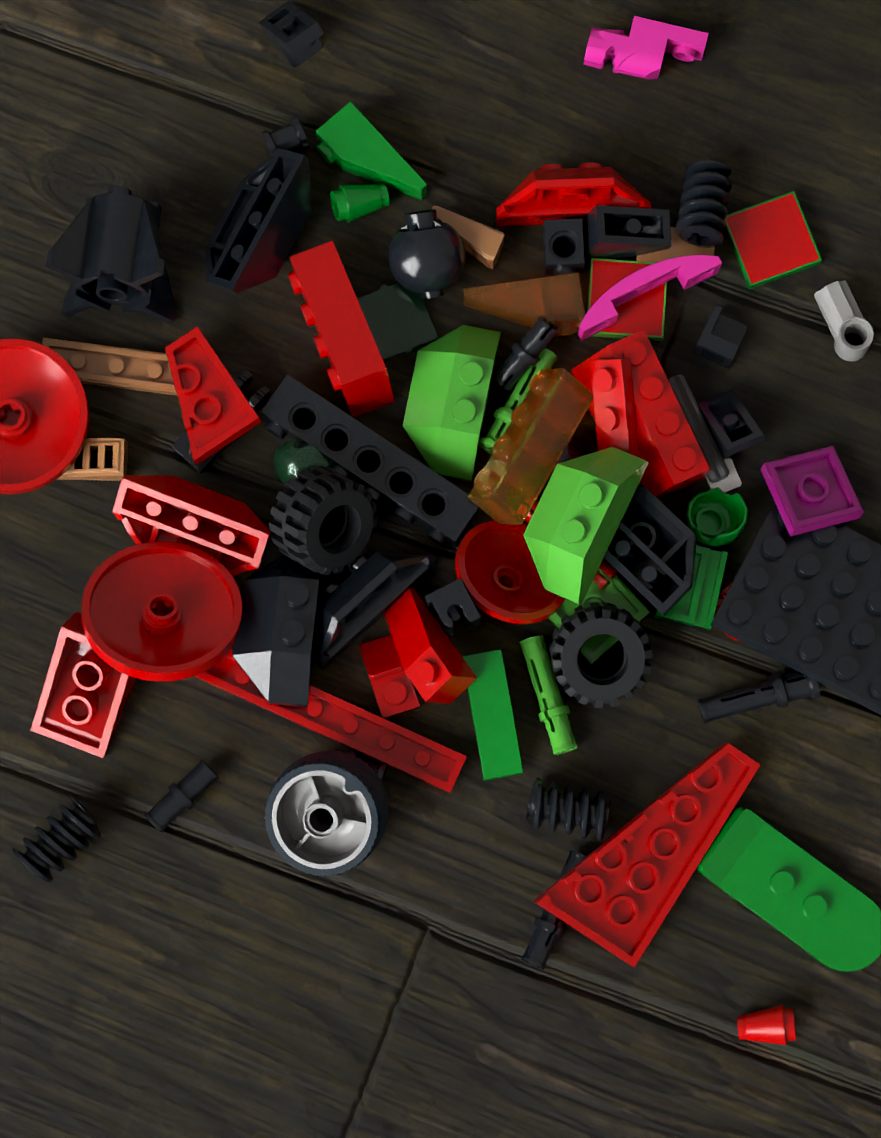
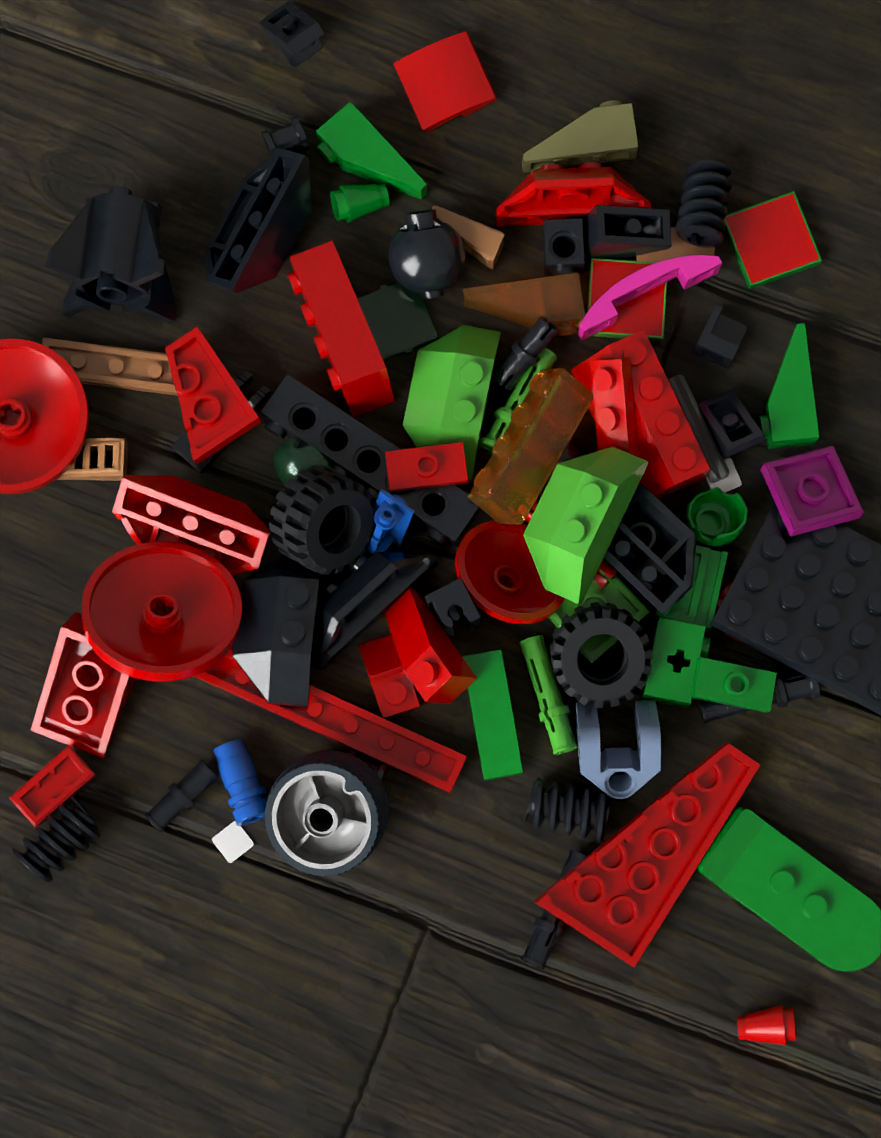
dark pink plate [583,16,709,80] -> none
light grey piece [814,280,874,362] -> none
none -> red plate [9,745,97,827]
none -> white sticker [212,821,254,863]
none -> blue axle [213,739,268,826]
none -> blue hinge [365,489,415,554]
none -> red plate [385,442,468,493]
none -> red slope [393,31,498,132]
none -> olive slope [522,100,638,173]
none -> sand blue piece [576,700,661,799]
none -> green brick [641,617,711,708]
none -> green plate [691,657,777,713]
none -> green slope [758,323,819,449]

